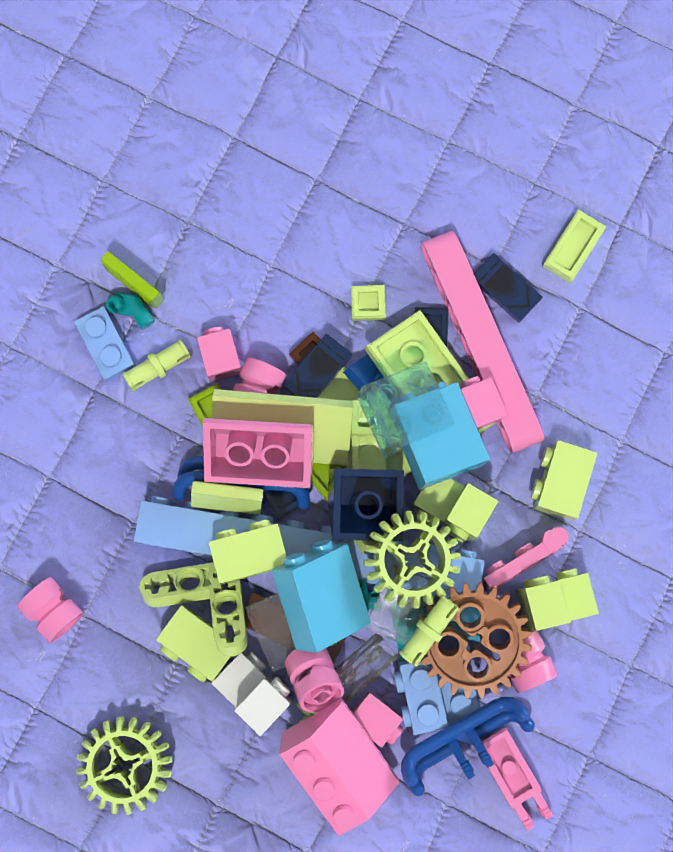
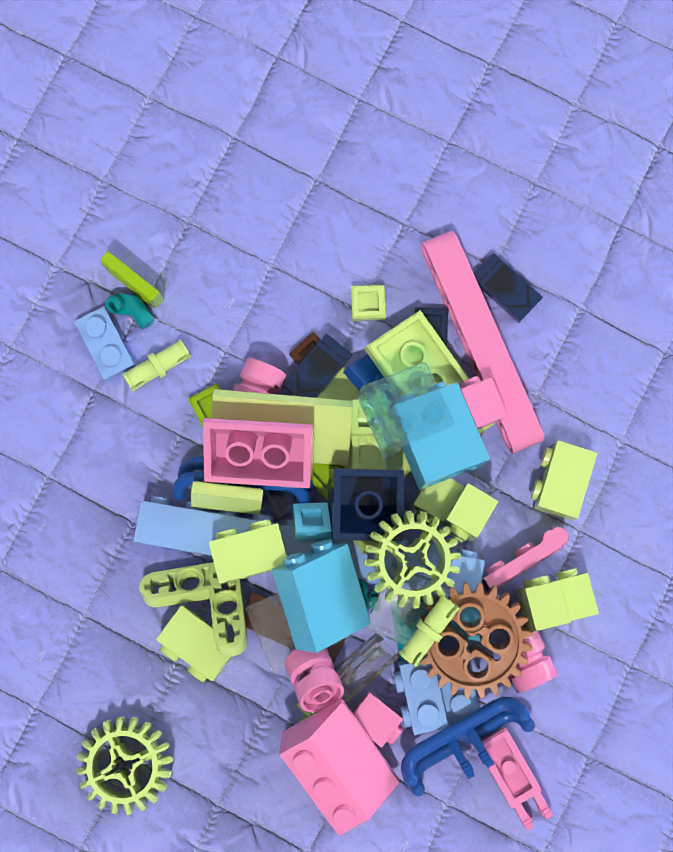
bright pink wheel [17,577,84,644] -> none
bright pink brick [197,327,242,382] -> none
white brick [211,652,293,736] -> none
yellowish green tile [542,209,606,284] -> none
none -> medium azure plate [292,503,332,540]

